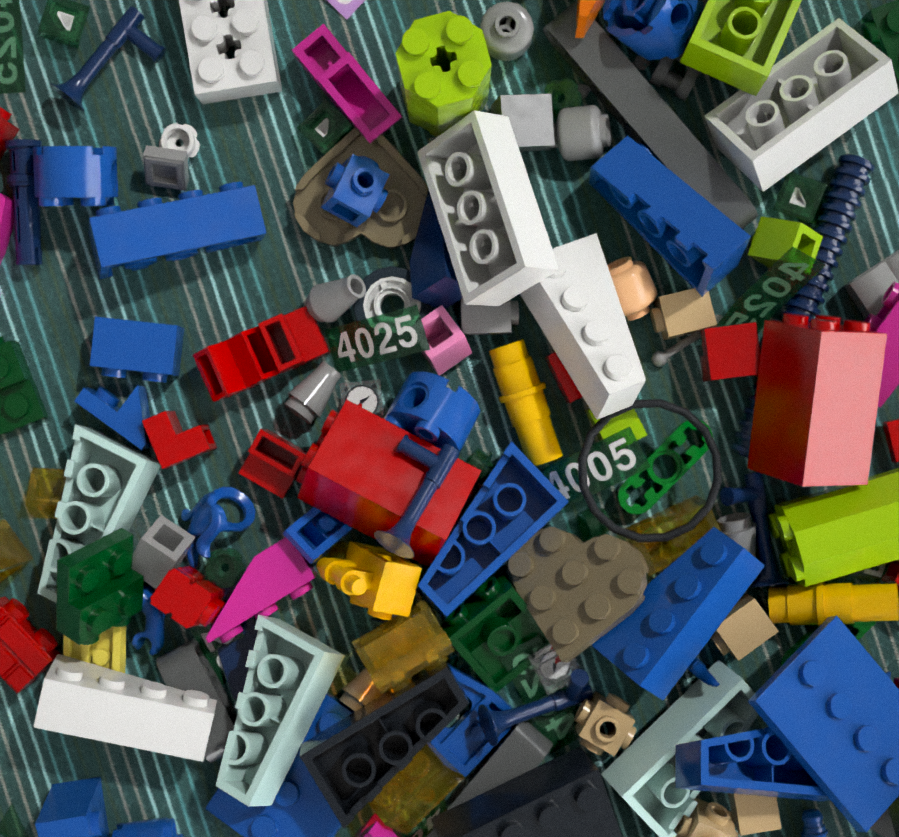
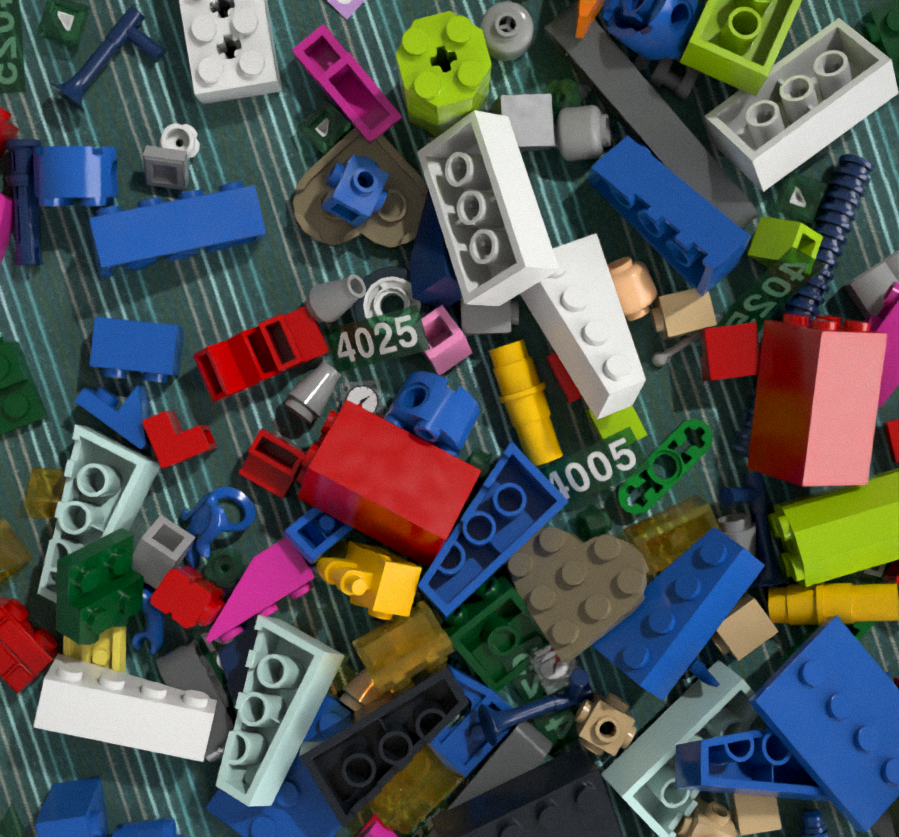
dark blue piece [374,435,460,558] -> none
black piece [578,399,722,542] -> none

